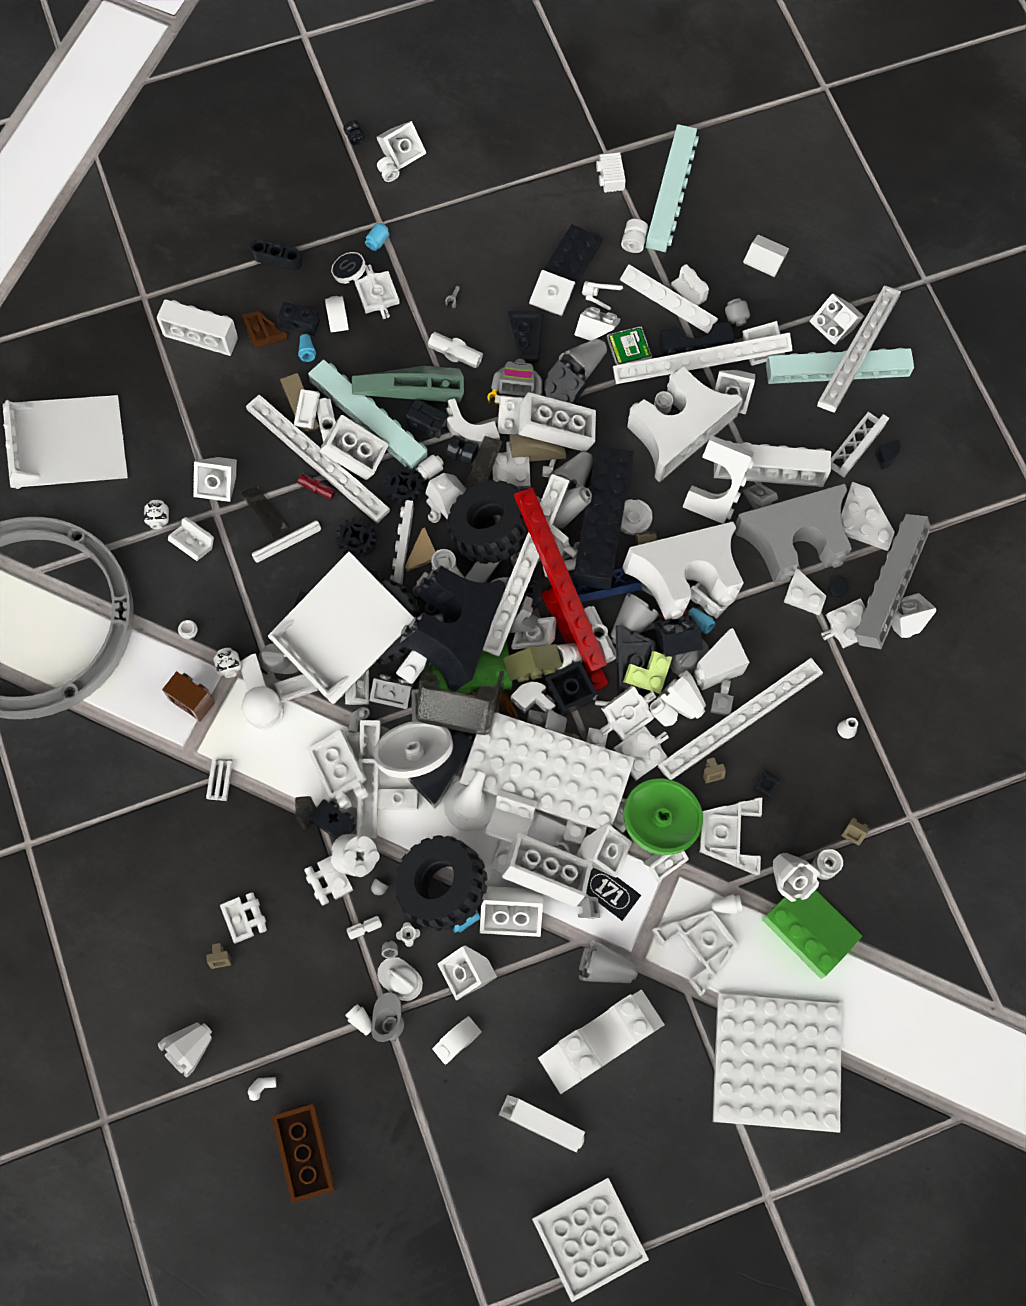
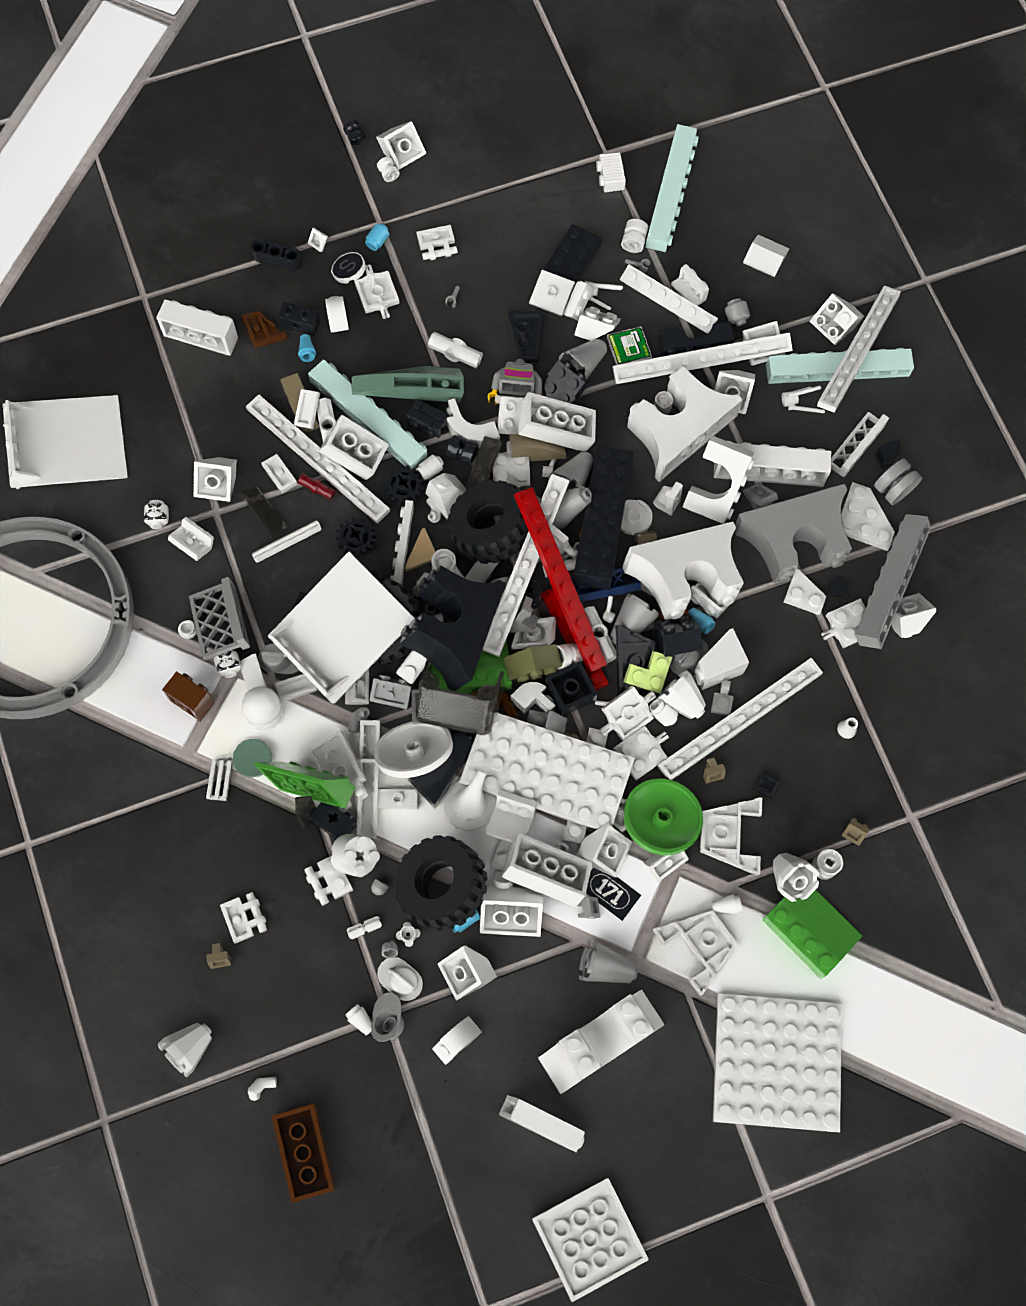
none -> light grey fence [189,577,250,660]
none -> sand green tile [233,739,272,778]
none -> bright green slope [254,761,355,809]
none -> white plate [261,454,298,494]
none -> white slope [307,228,328,252]
none -> white plate [417,225,458,260]
none -> white tile [493,872,513,889]
none -> white bracket [563,281,594,321]
none -> white hand [603,595,616,623]
none -> light grey hand [625,259,650,273]
none -> white plate [653,482,683,516]
none -> white plant [782,386,825,413]
none -> light grey wheel [874,458,923,505]

